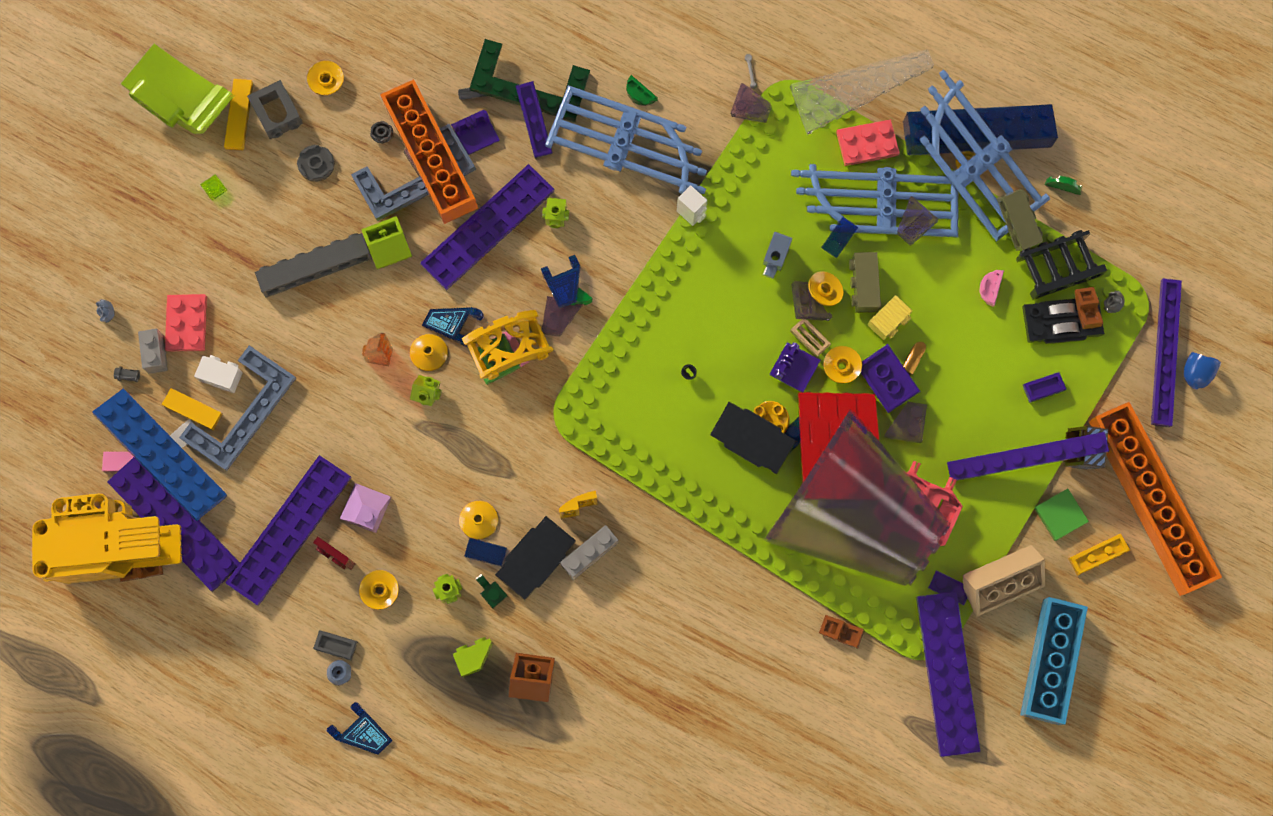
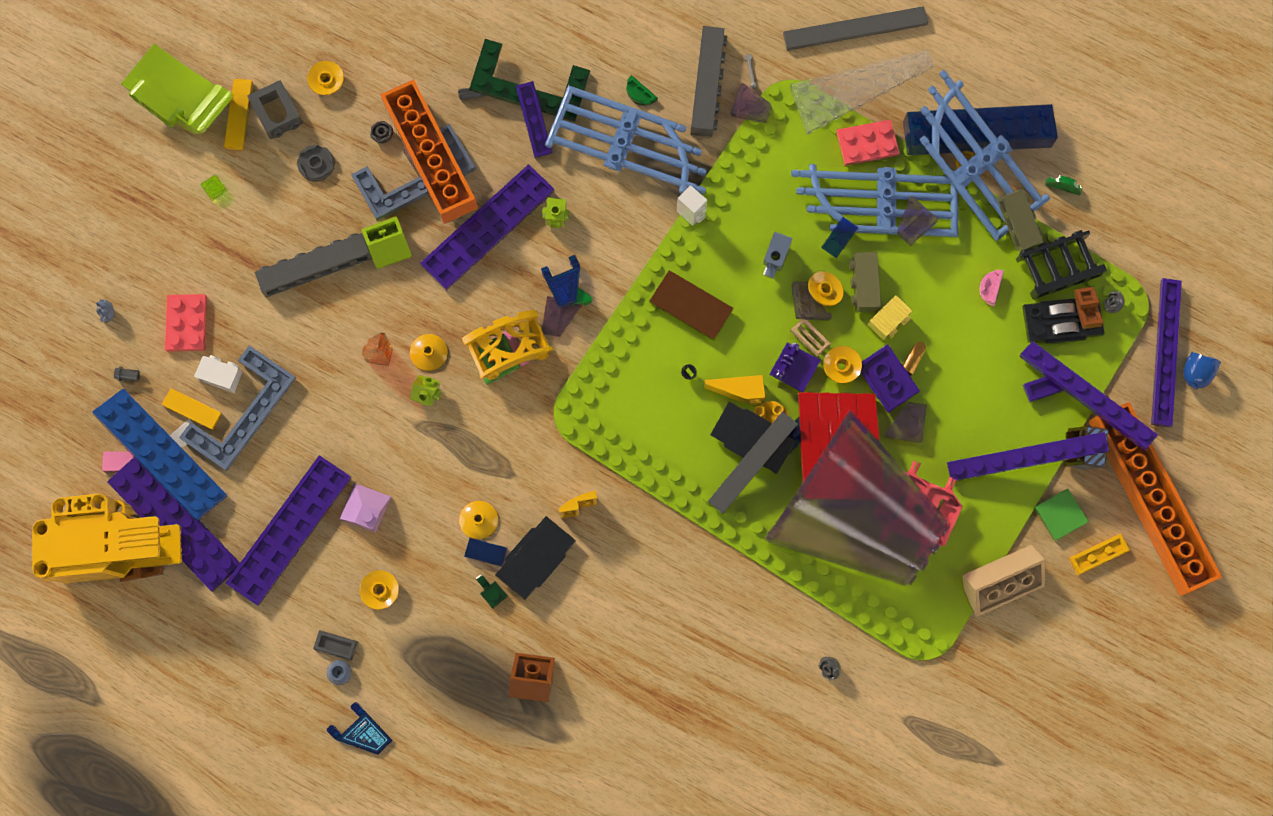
light grey brick [138,328,168,374] -> none
dark red plate [313,536,356,570] -> none
flag [422,307,484,347] -> none
lime brick [433,574,463,604] -> none
dark purple hinge [451,110,500,155] -> none
lime slope [453,637,493,678] -> none
light grey brick [560,525,618,580] -> none
dark orange slope [819,615,865,649] -> none
dark purple plate [916,592,981,757] -> none
dark purple plate [928,570,968,605] -> none
dark azure brick [1020,597,1088,725] -> none
none -> reddish brown tile [649,270,734,341]
none -> dark grey brick [690,26,727,137]
none -> yellow slope [704,375,765,406]
none -> dark grey tile [708,411,798,514]
none -> dark grey tile [783,6,928,51]
none -> dark grey plate [818,656,841,680]
none -> dark purple plate [1020,341,1158,451]

